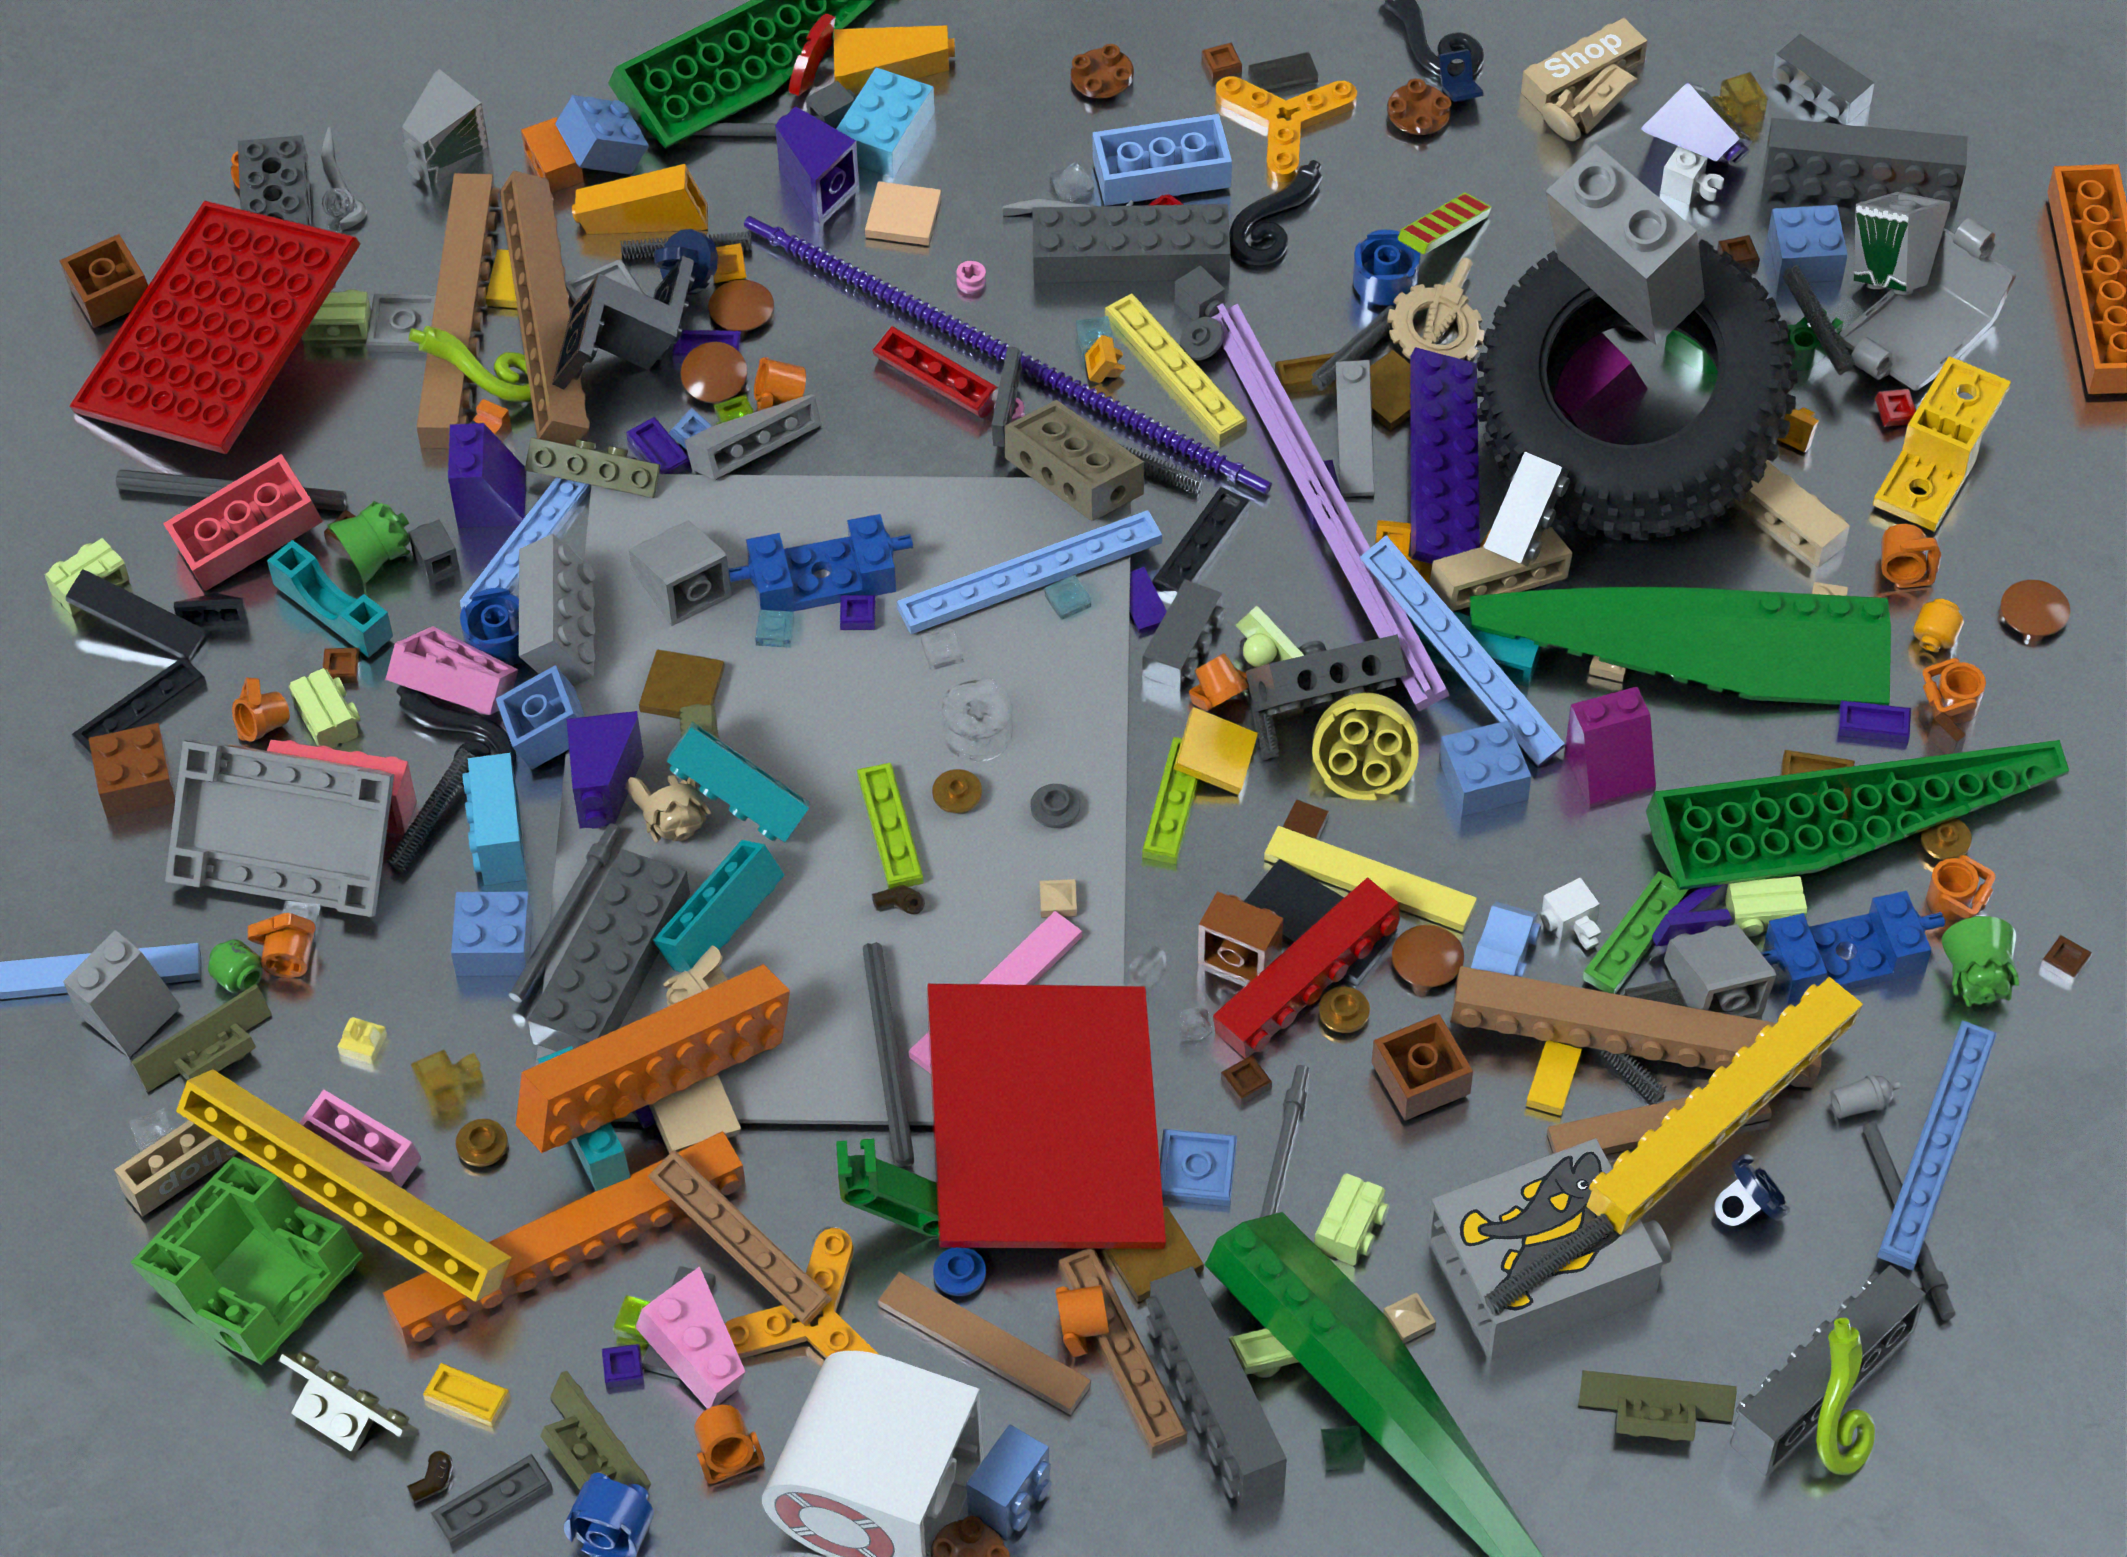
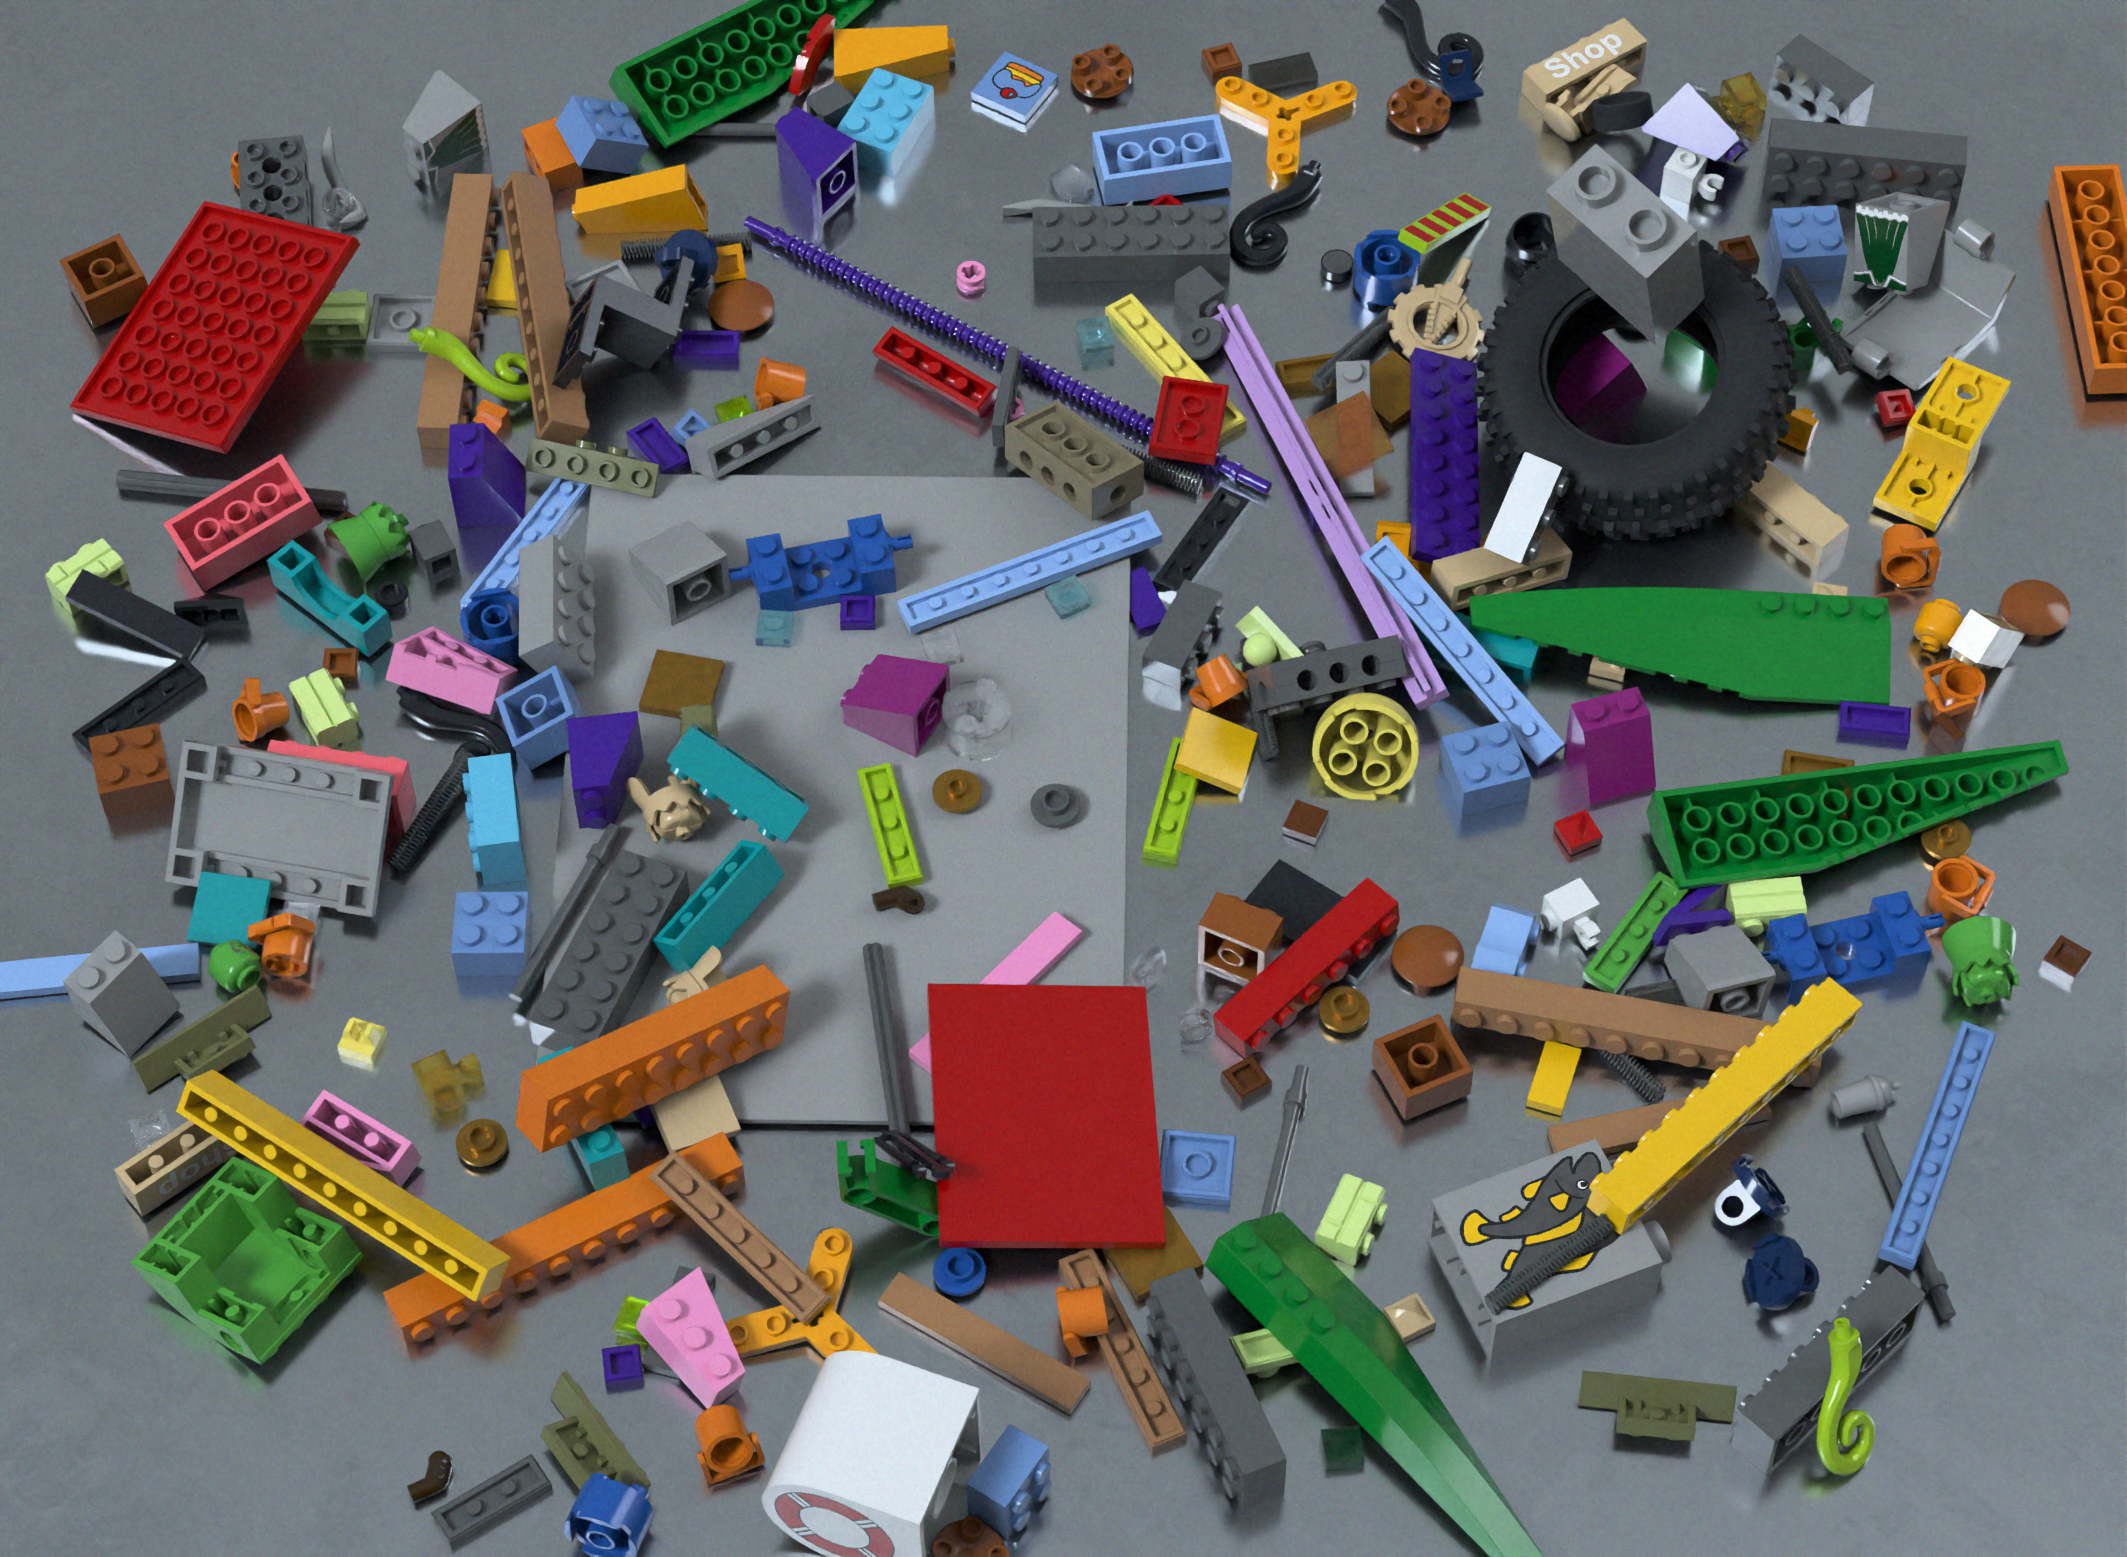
bracket [279,1351,419,1452] -> none
yellow tile [423,1363,510,1428] -> none
dark orange dish [681,342,747,406] -> none
light nougat tile [865,181,942,246] -> none
tan tile [1040,879,1077,918] -> none
light orange tile [1085,335,1125,383] -> none
light yellow tile [1264,826,1477,932] -> none
none -> teal tile [186,871,273,952]
none -> black tile [374,580,410,614]
none -> magenta slope [840,654,951,758]
none -> black piece [874,1130,955,1180]
none -> medium blue tile [971,51,1059,123]
none -> red tile [1148,376,1230,466]
none -> clear orange tile [1303,391,1394,481]
none -> tile [1321,249,1354,282]
none -> black helmet [1505,212,1557,274]
none -> red tile [1553,809,1603,855]
none -> black tyre [1590,91,1654,132]
none -> dark blue tile [1745,1233,1820,1311]
none -> brick [1948,609,2026,670]

